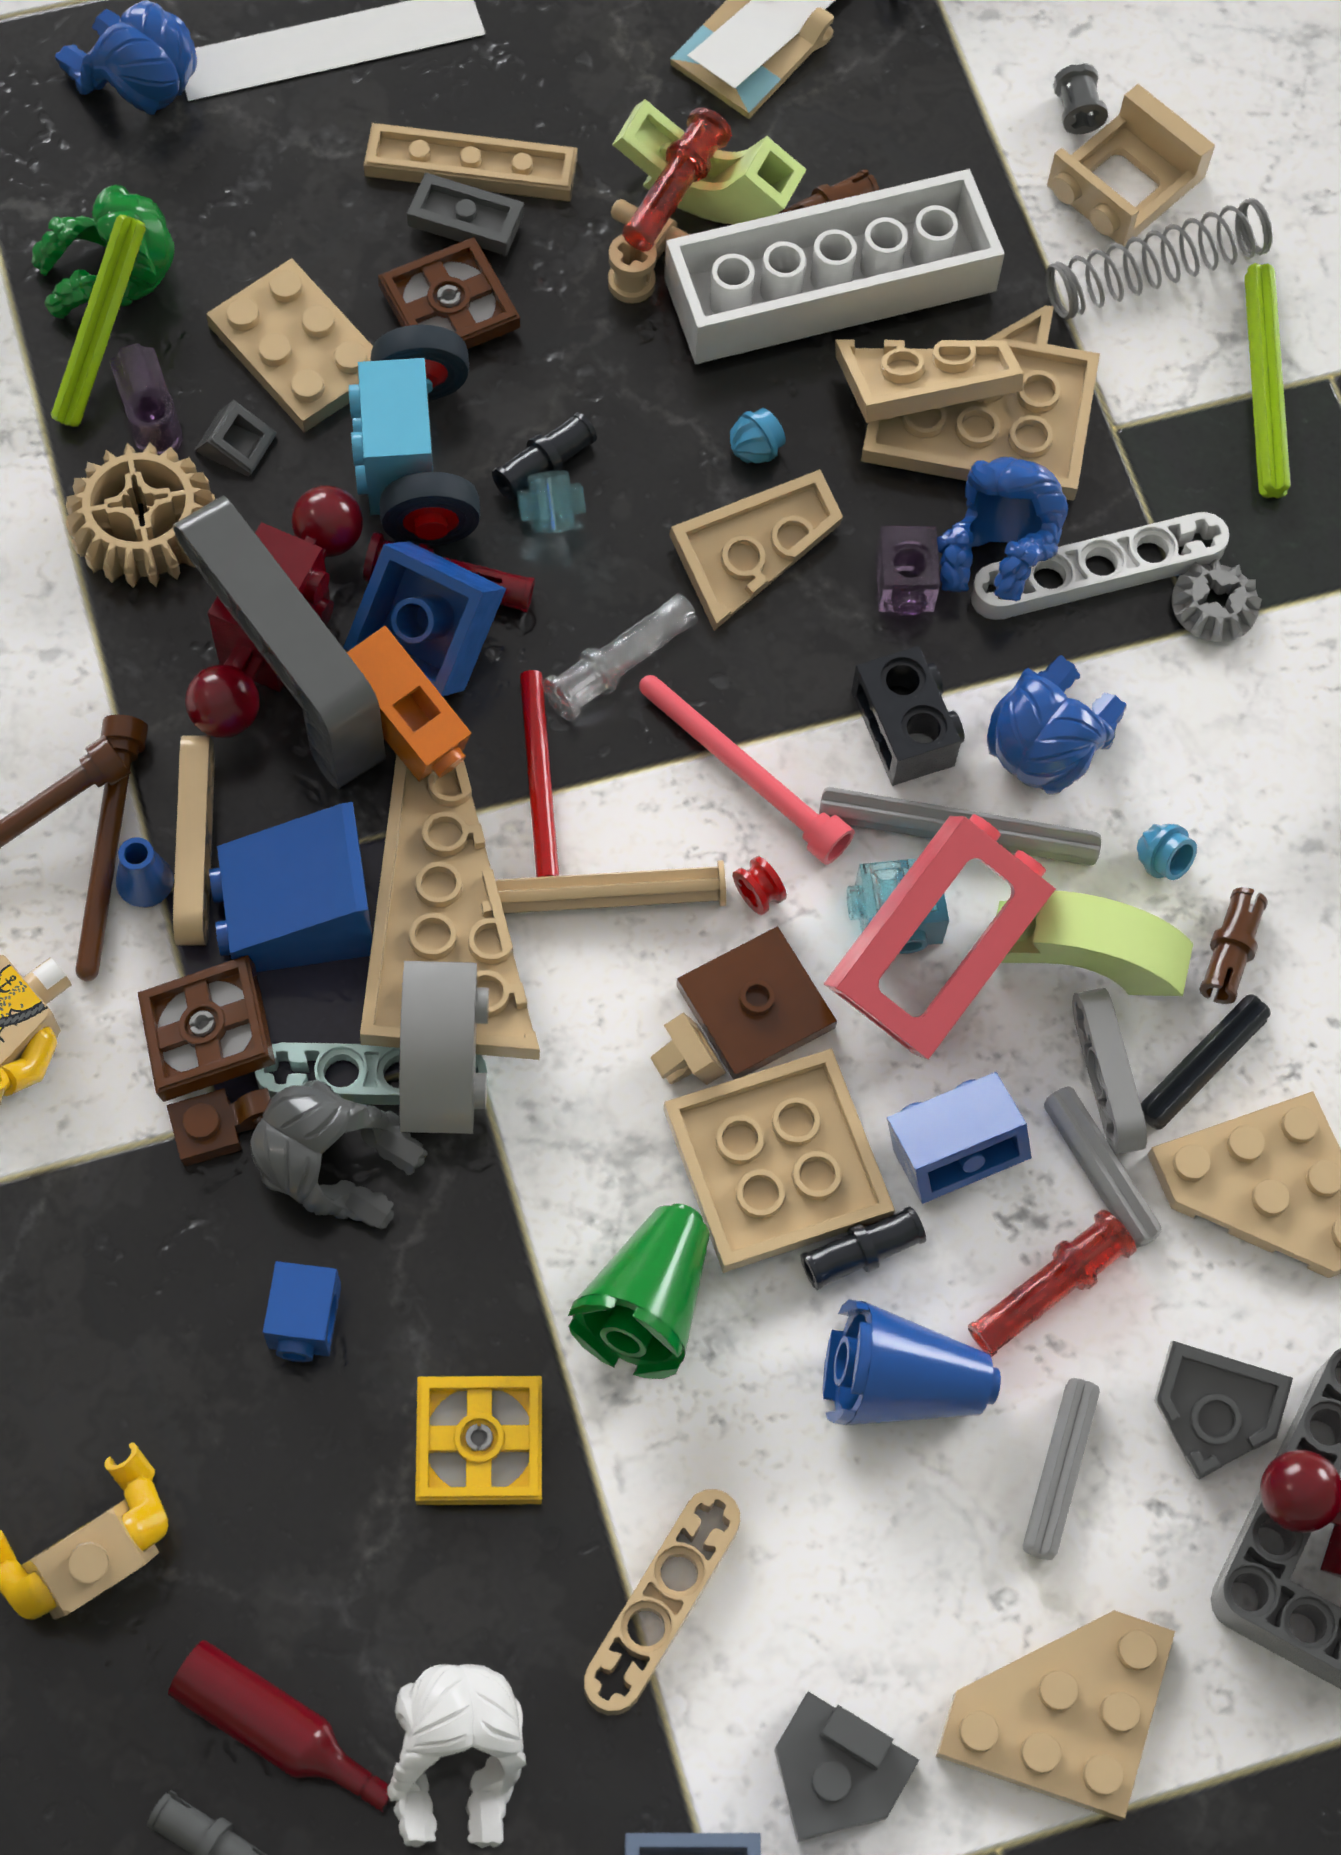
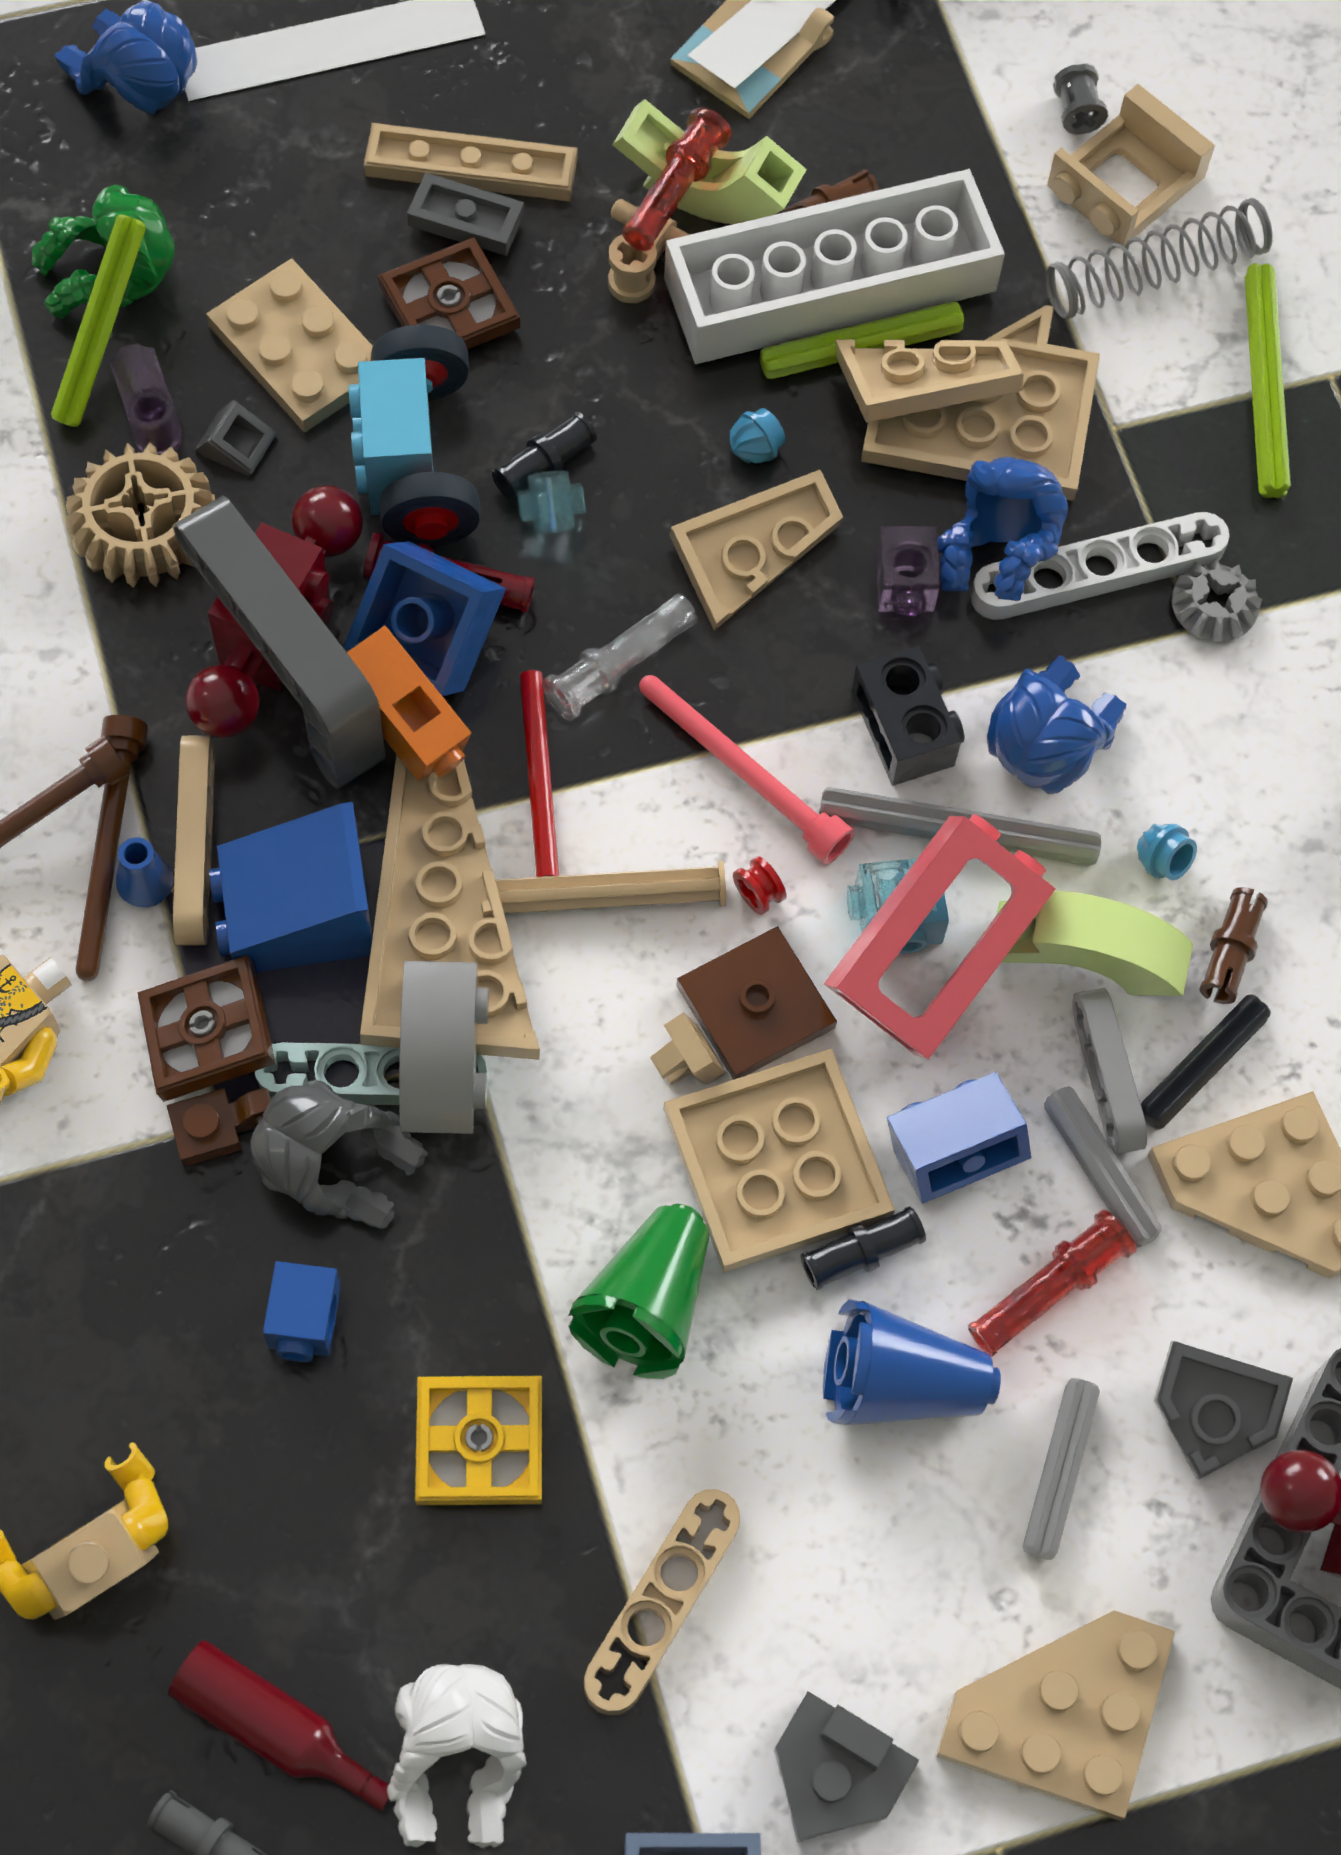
none -> lime axle [760,301,964,379]

